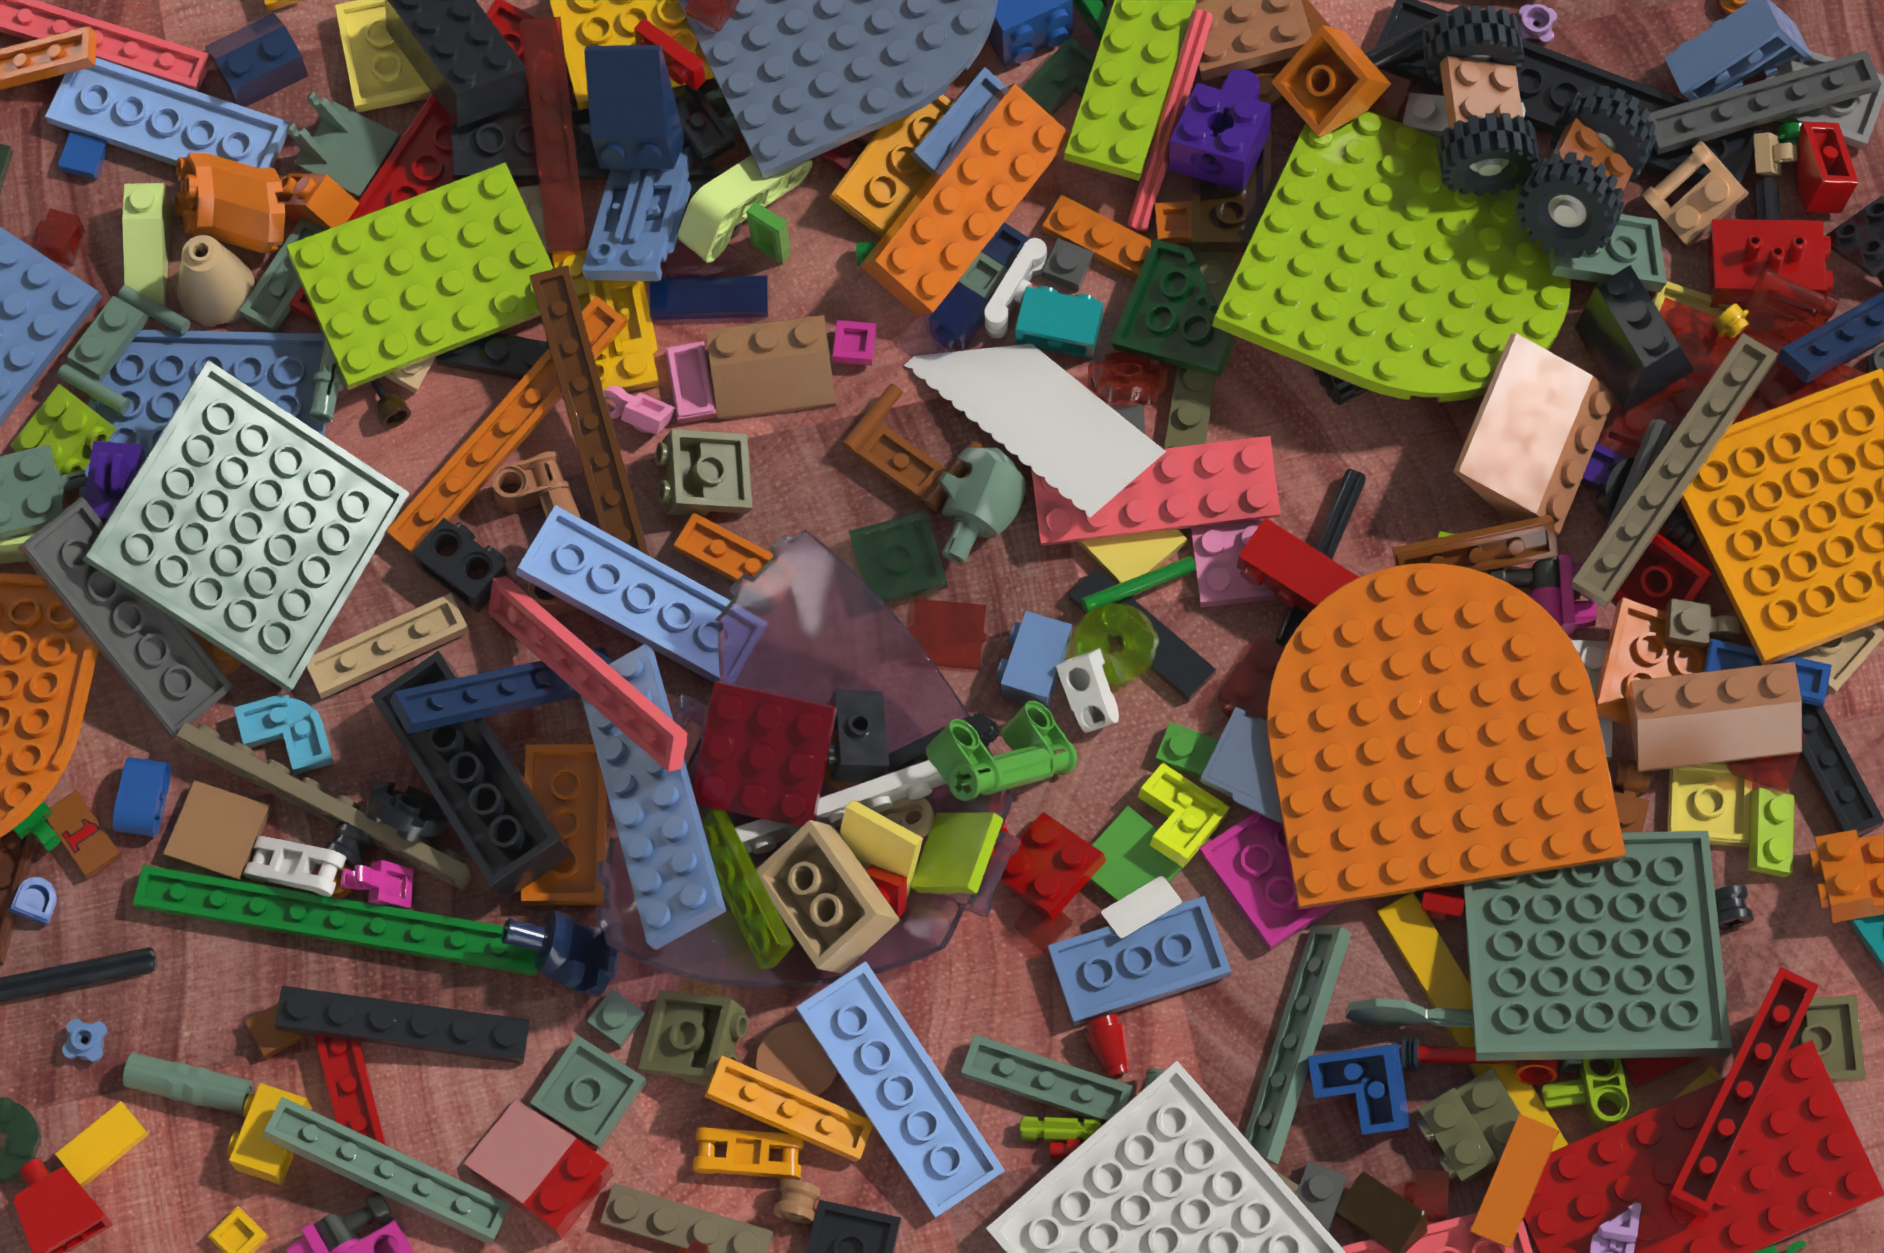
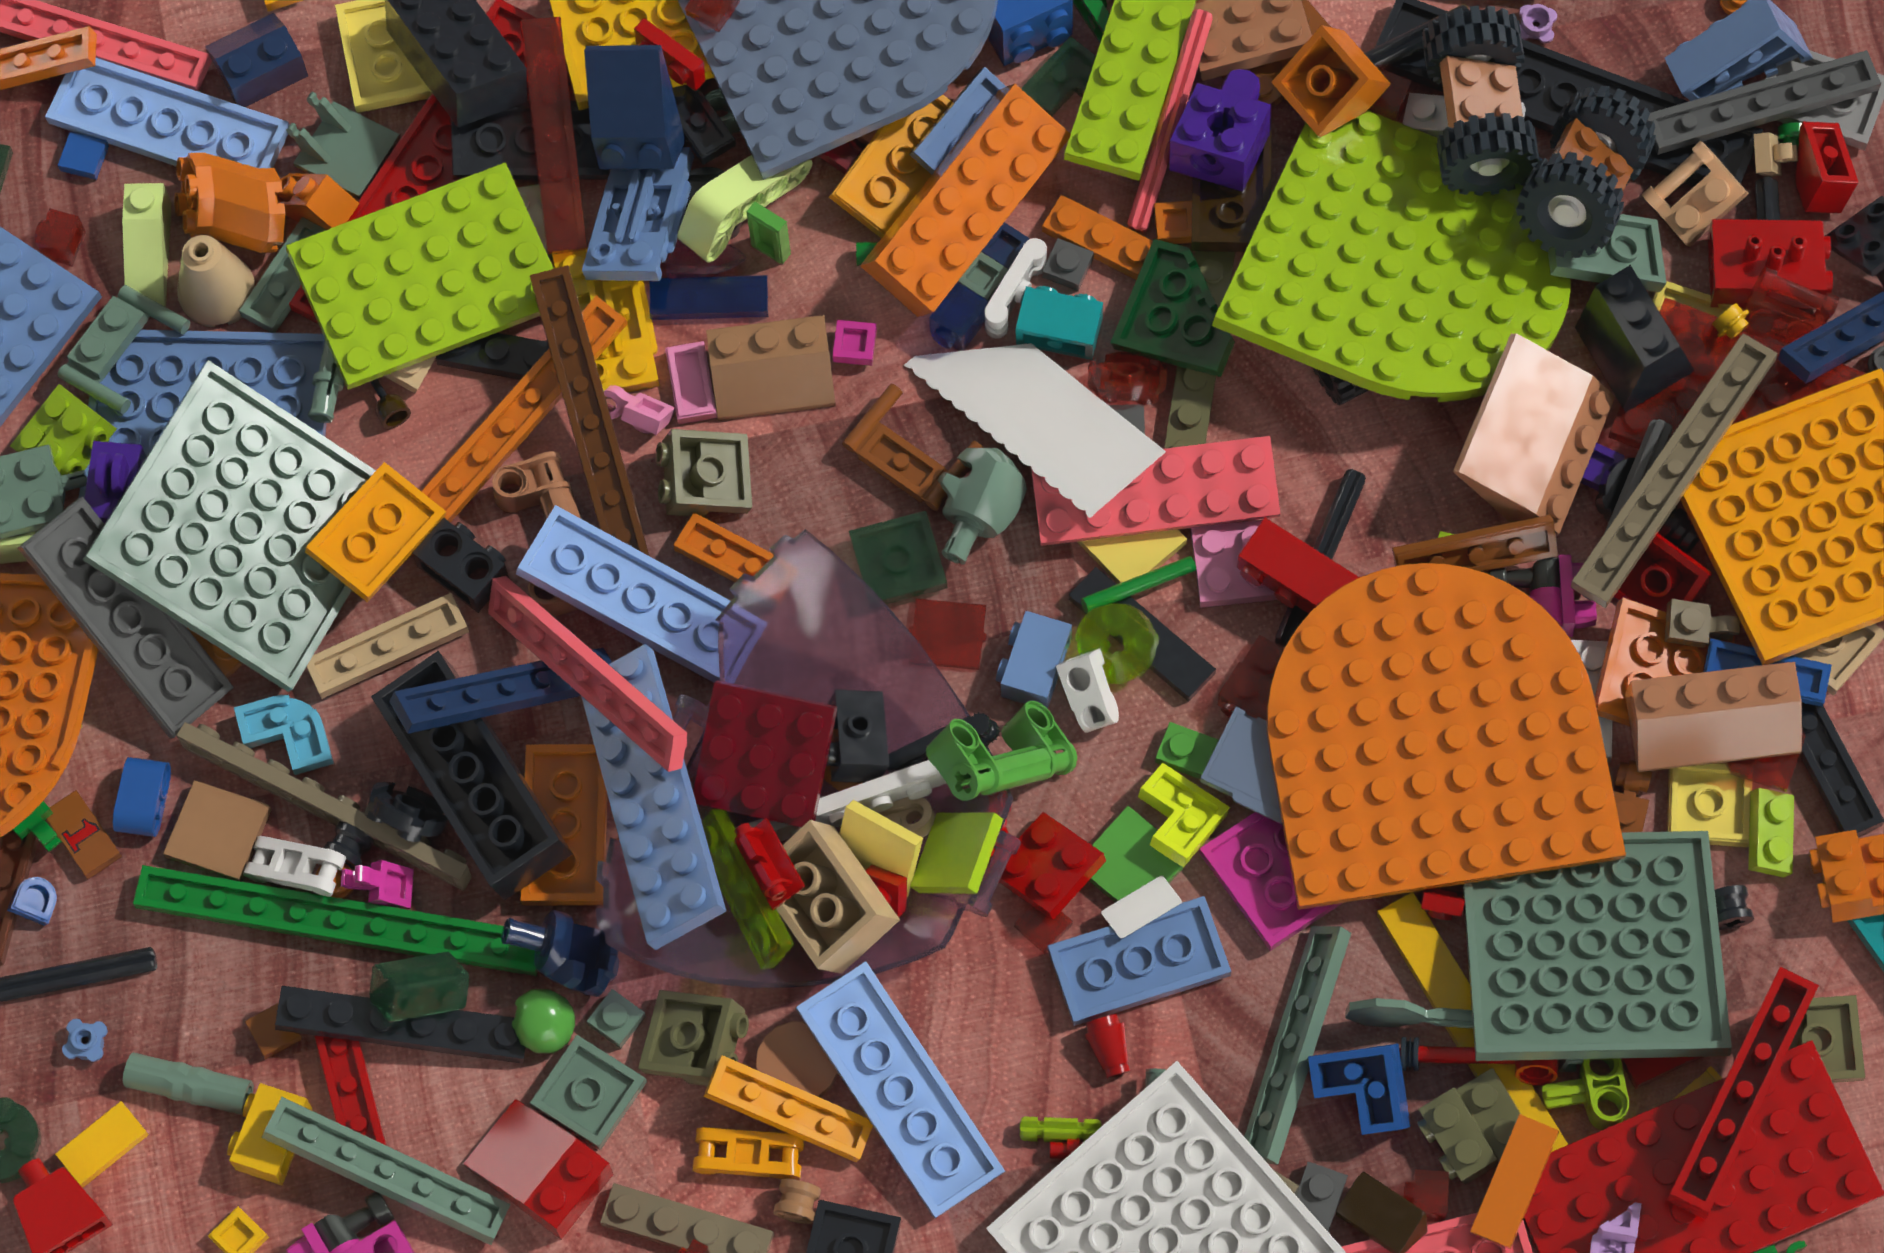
sand green plate [961,1034,1133,1124] -> none
none -> light orange plate [305,462,446,603]
none -> clear green brick [369,951,470,1022]
none -> bright green hair [512,989,575,1053]
none -> red hinge [734,818,805,910]

